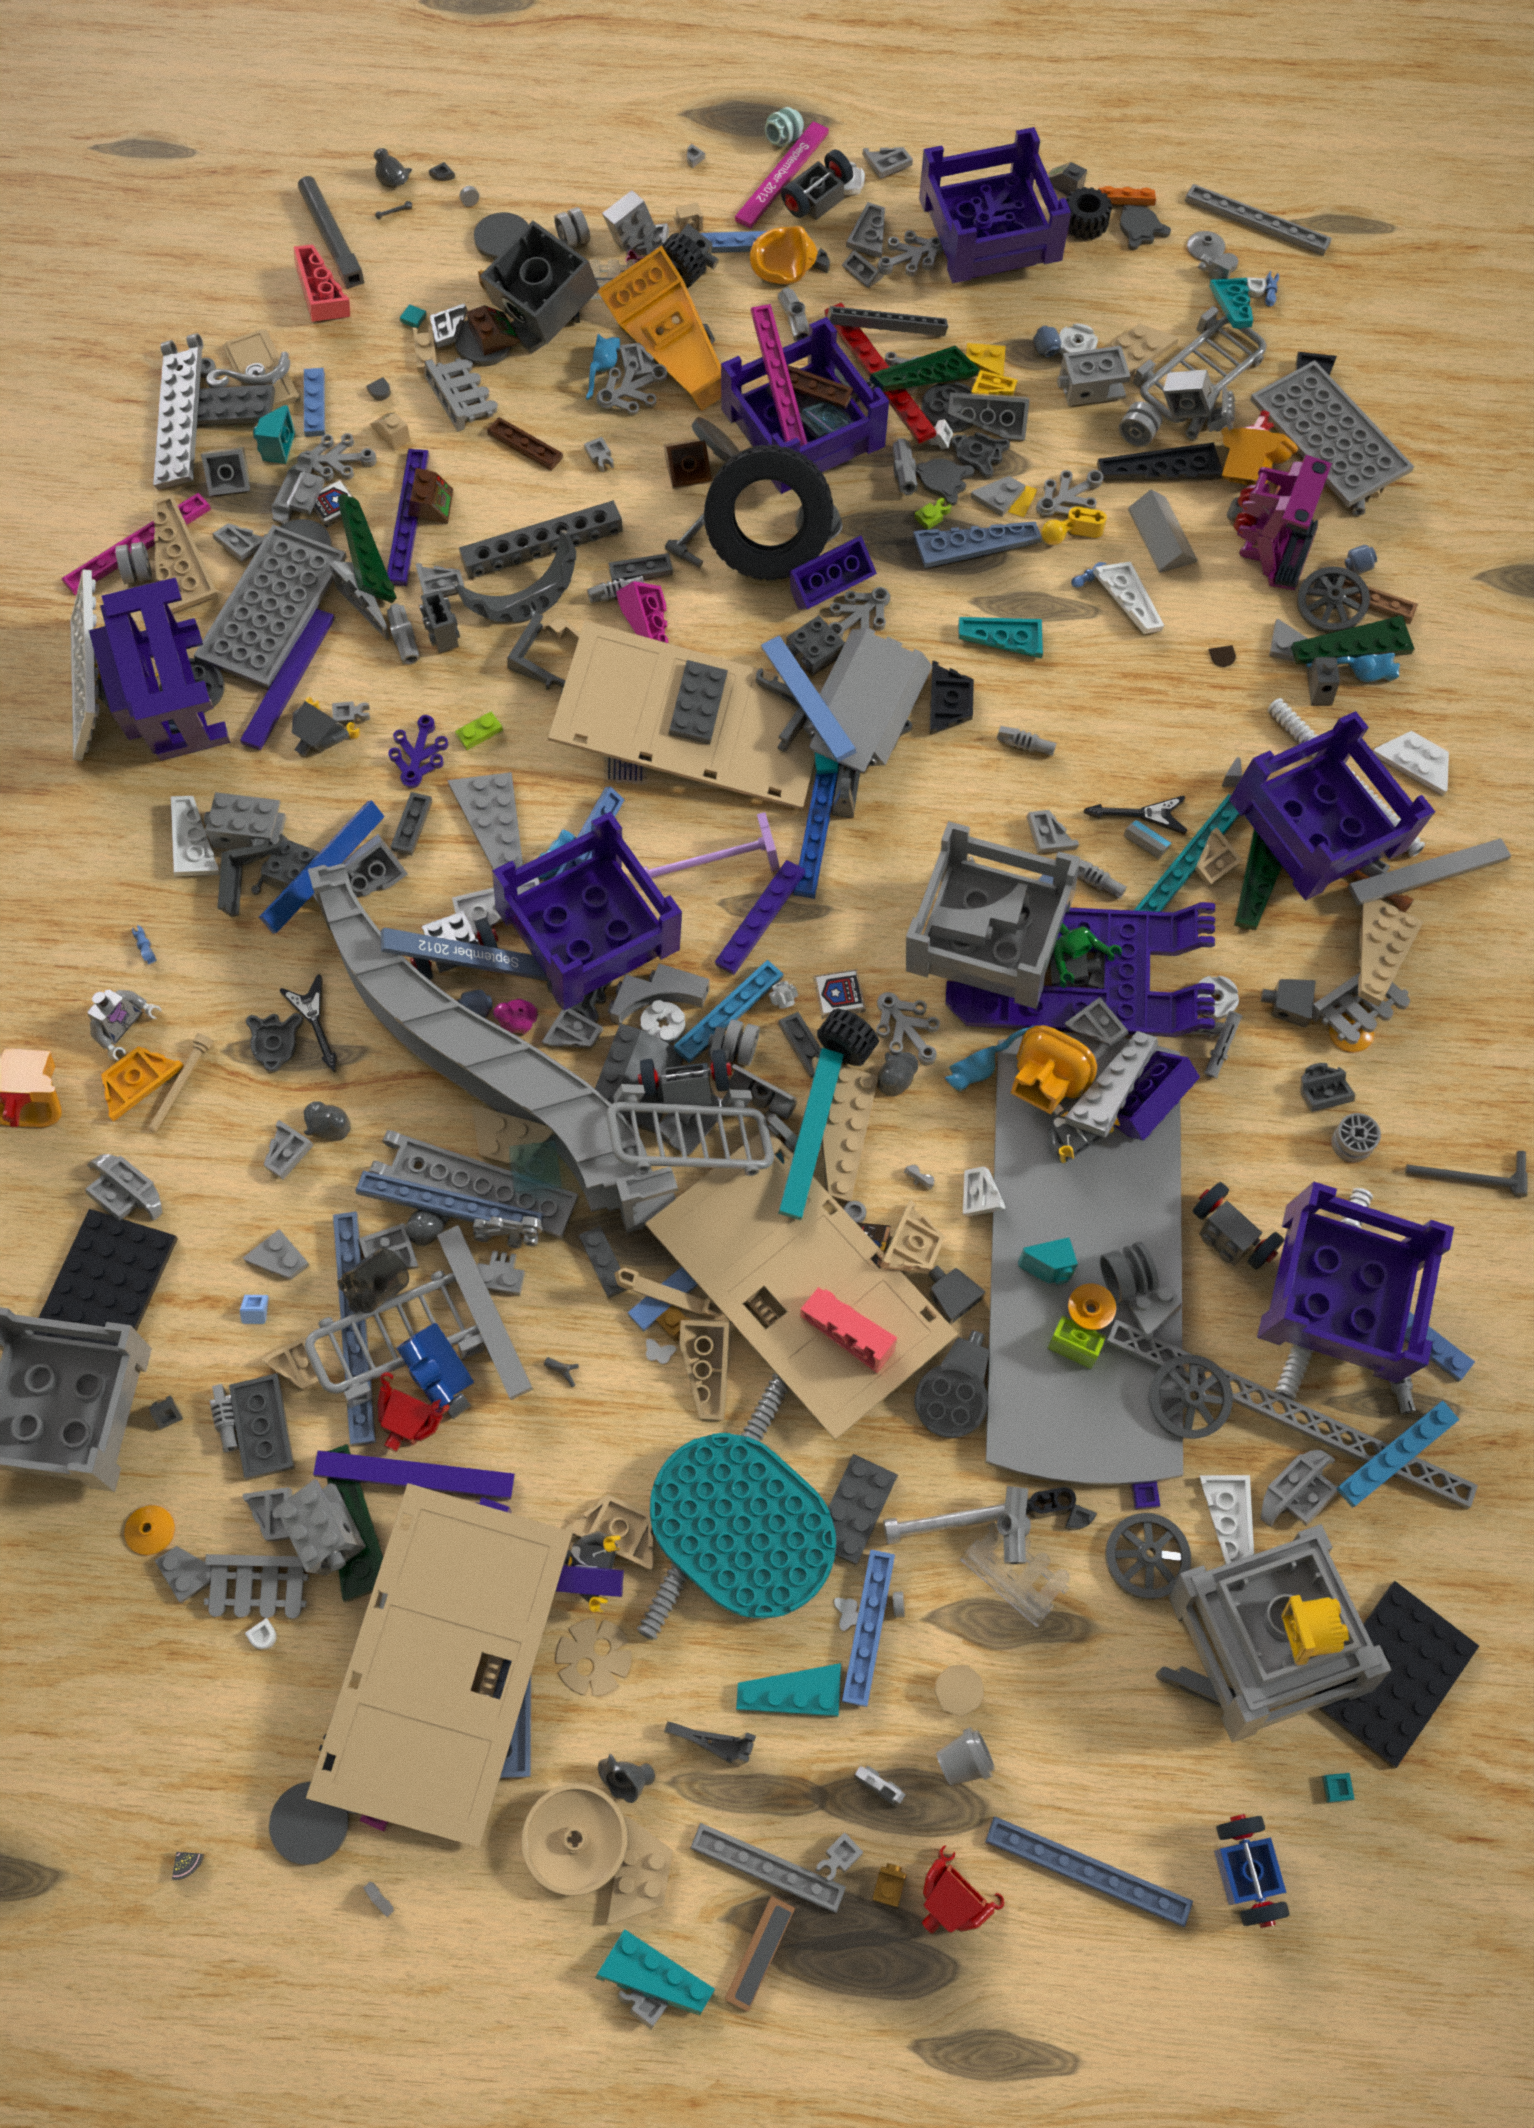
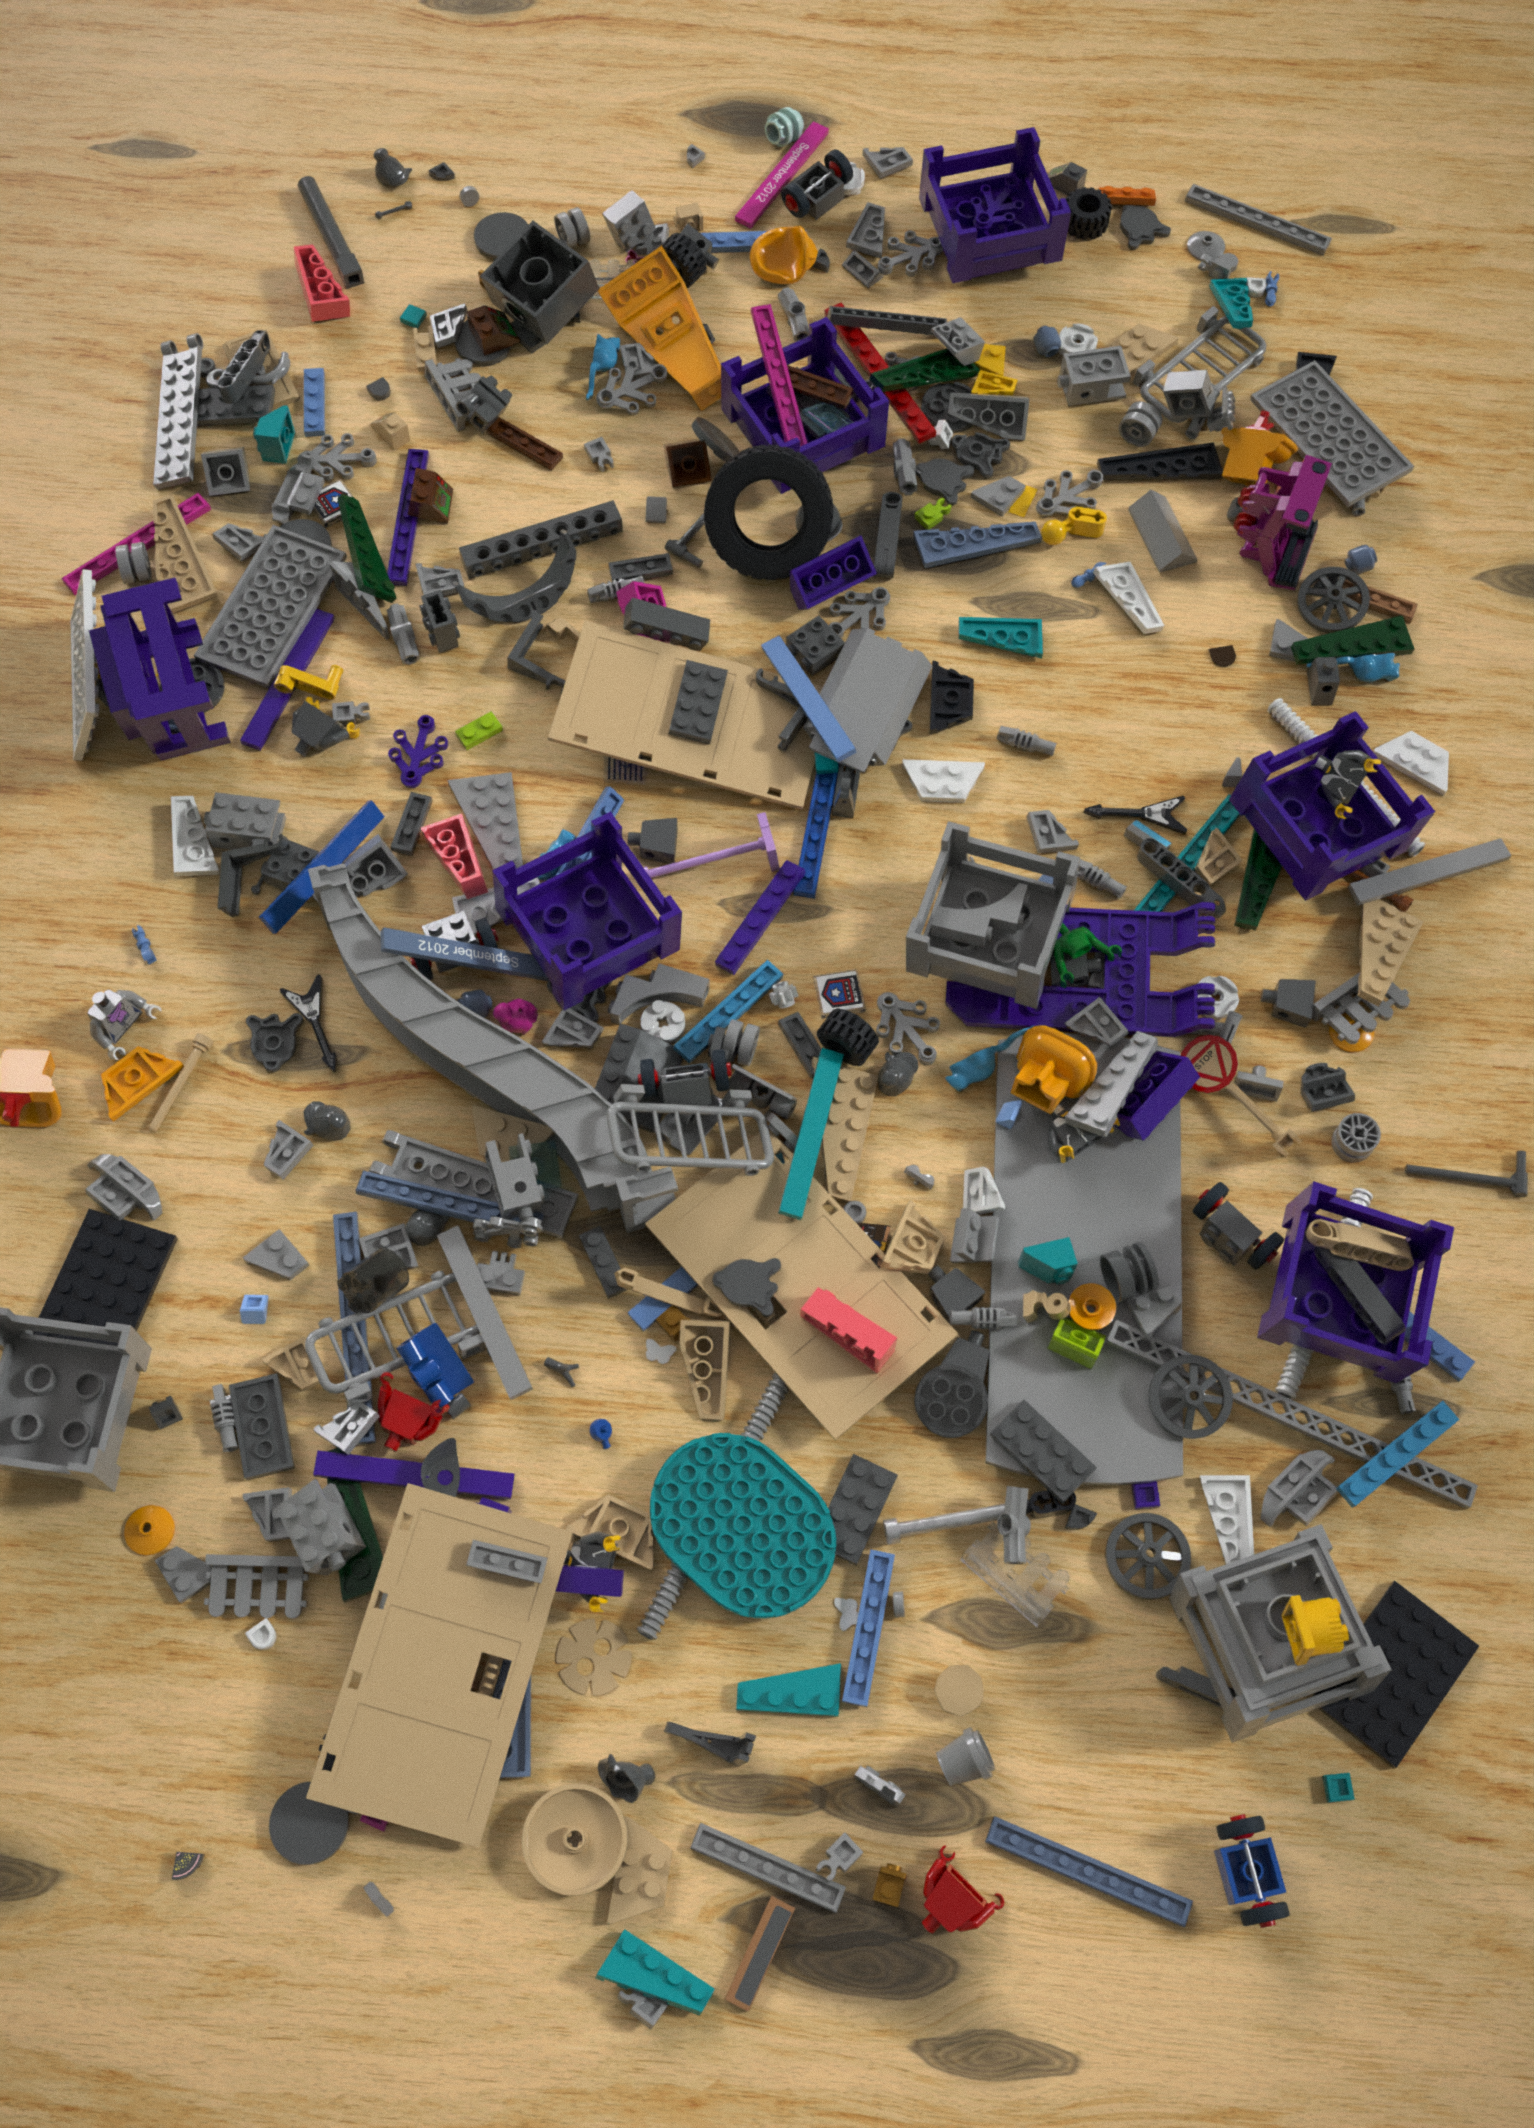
none -> dark grey piece [217,330,270,404]
none -> yellow beam [274,665,344,700]
none -> light grey wing [313,1401,380,1455]
none -> coral wedge [420,814,488,900]
none -> dark grey piece [421,1438,460,1497]
none -> dark grey hips [456,375,512,434]
none -> light grey plate [466,1540,548,1584]
none -> light grey torso [485,1133,544,1221]
none -> blue piece [589,1419,612,1449]
none -> dark grey brick [623,598,710,651]
none -> dark grey torso [628,818,678,864]
none -> light grey slope [646,496,667,523]
none -> dark grey tile [712,1258,781,1317]
none -> dark grey piece [874,492,903,578]
none -> white wing [902,759,985,803]
none -> light grey slope [931,317,985,366]
none -> light grey bracket [950,1208,999,1263]
none -> light grey hinge [950,1307,1018,1329]
none -> dark grey plate [990,1400,1097,1504]
none -> light blue slope [996,1100,1022,1129]
none -> tan leg [1023,1290,1071,1323]
none -> dark grey piece [1137,838,1226,919]
none -> tan piece [1181,1035,1302,1157]
none -> light grey tile [1234,1065,1283,1102]
none -> tan piece [1305,1219,1414,1271]
none -> dark grey torso [1314,750,1381,819]
none -> dark grey piece [1314,1246,1406,1345]

